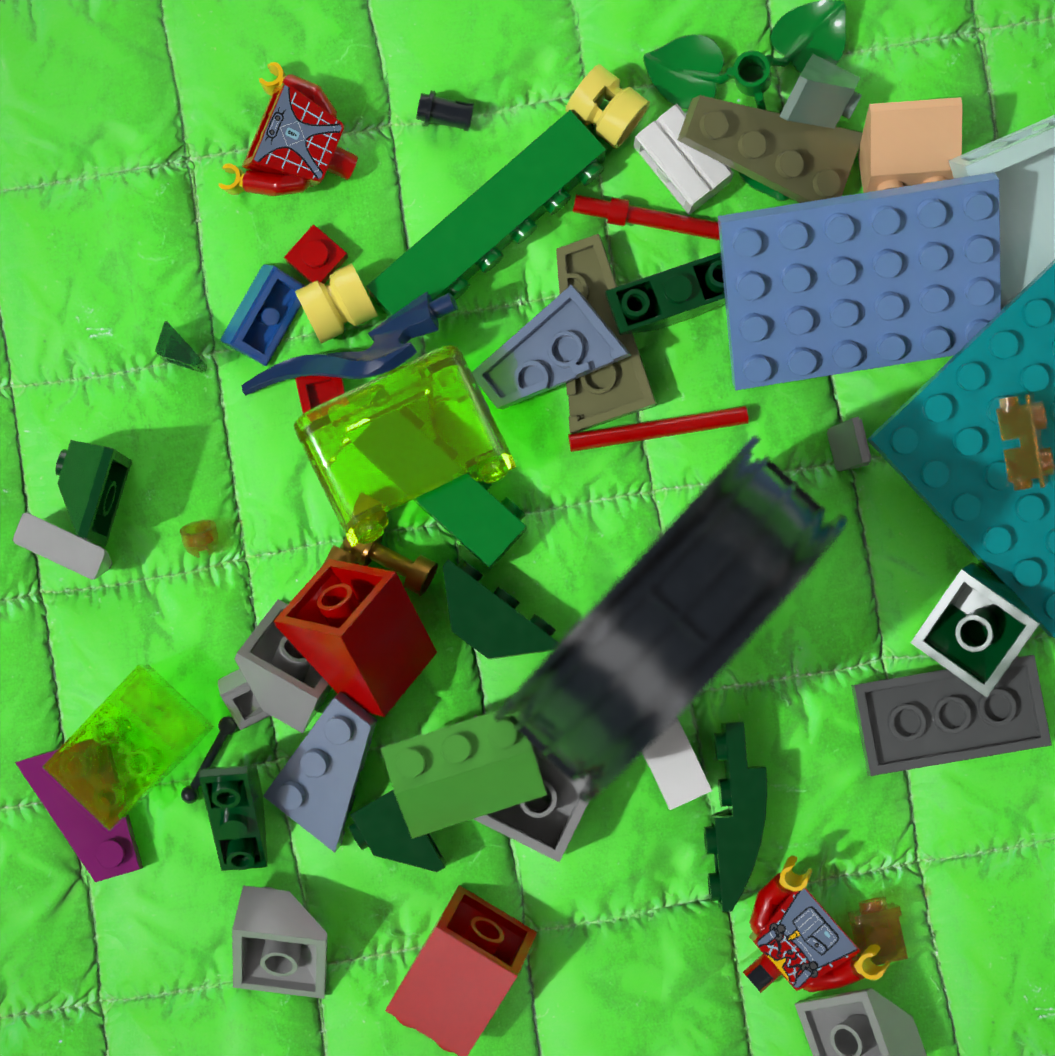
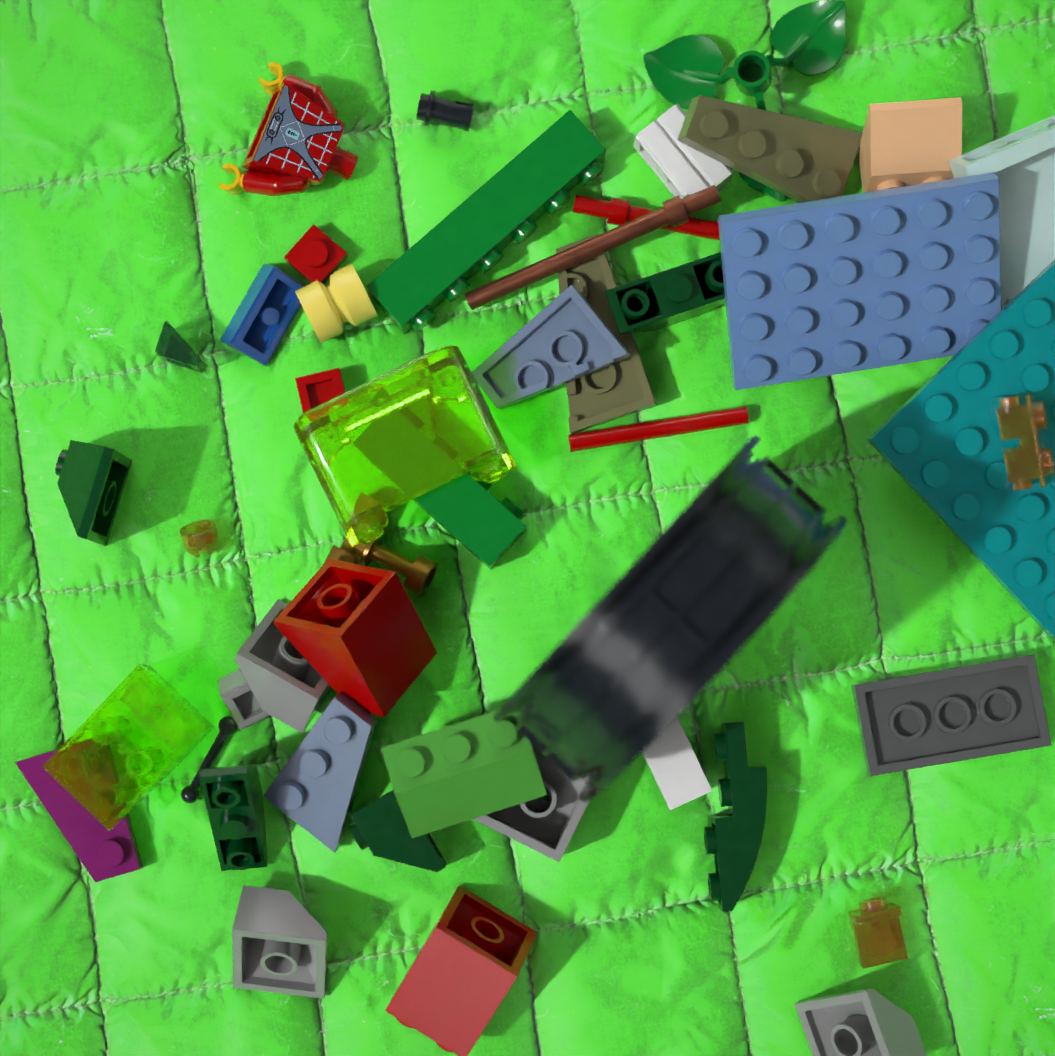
light grey slope [12,512,112,580] -> none
dark blue piece [241,292,458,396] -> none
dark green slope [443,559,559,660] -> none
light yellow wheel [565,64,650,149] -> none
torso [743,856,890,993] -> none
sand green slope [779,54,862,129] -> none
light grey slope [827,417,871,472] -> none
dark green slope [910,562,1041,698] -> none
none -> copper bar [465,185,722,310]

